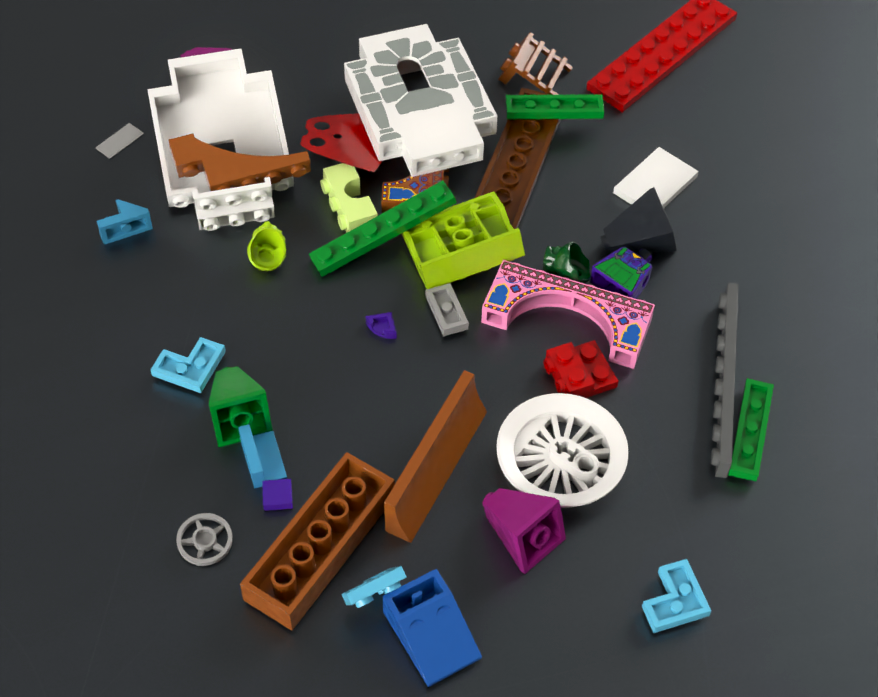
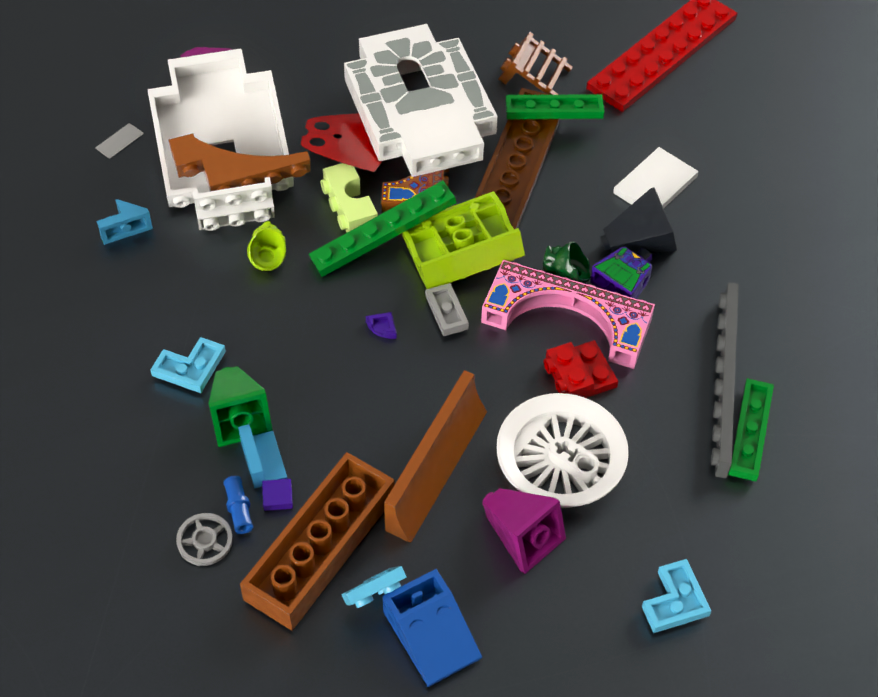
none -> blue pin [223,476,253,534]

